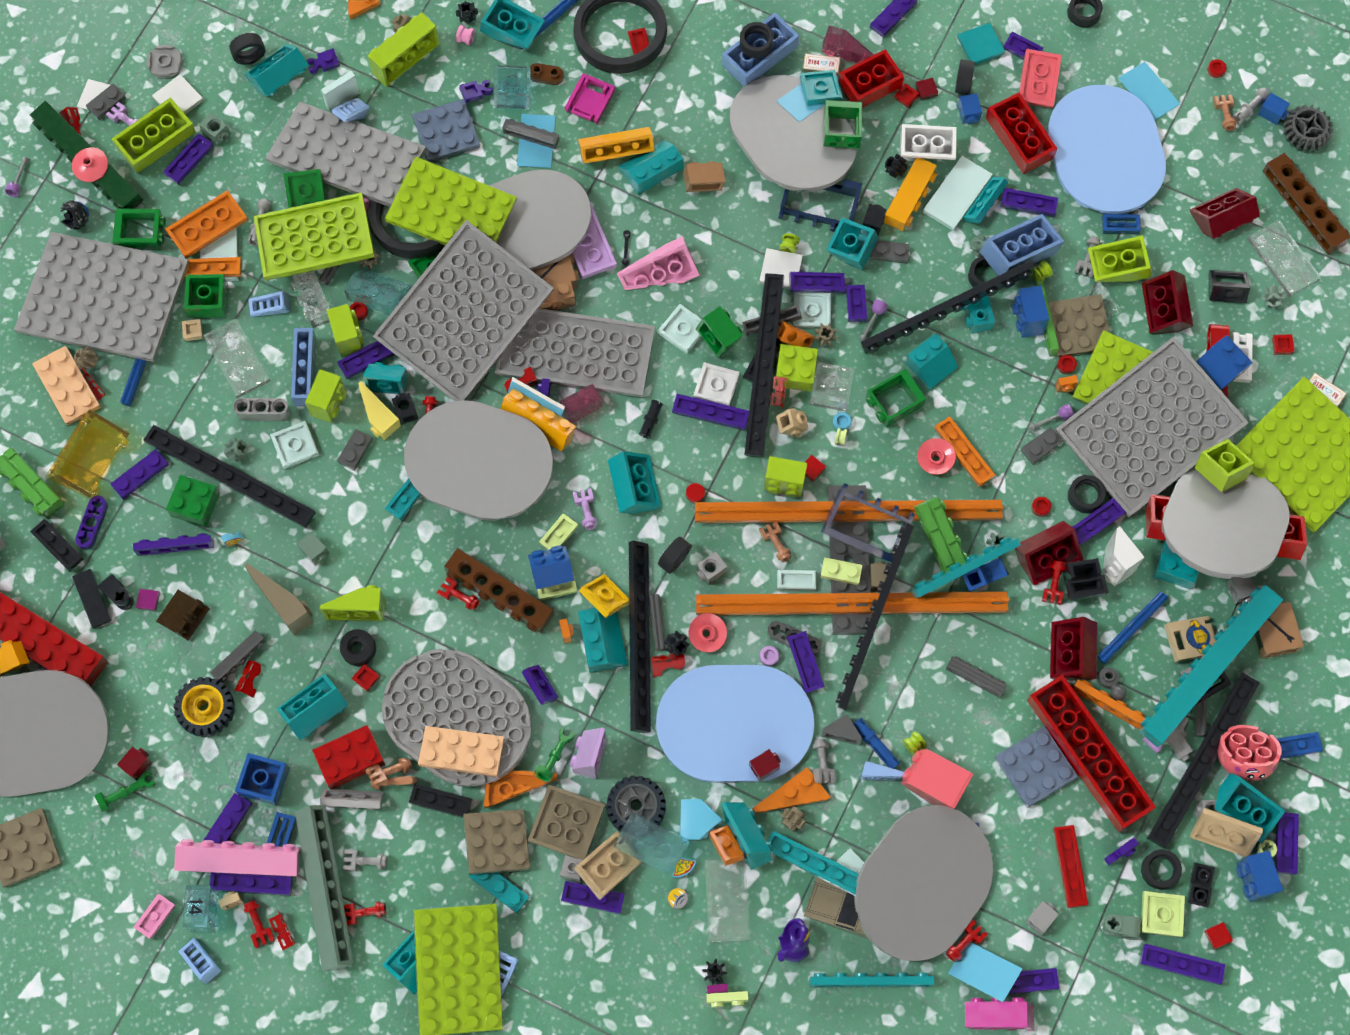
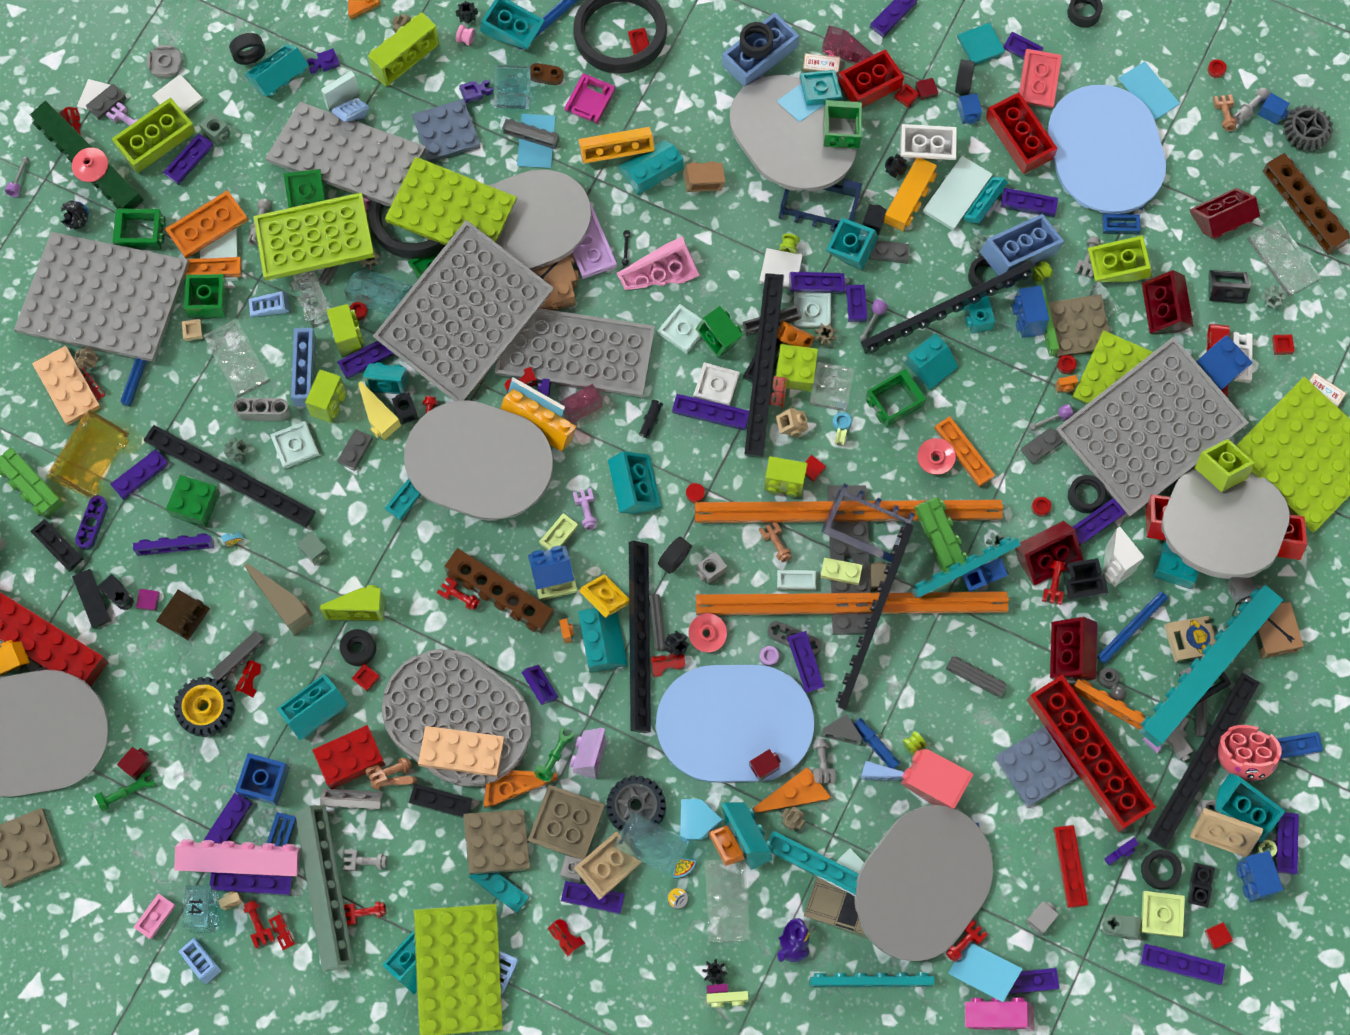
none -> red piece [547,919,585,957]

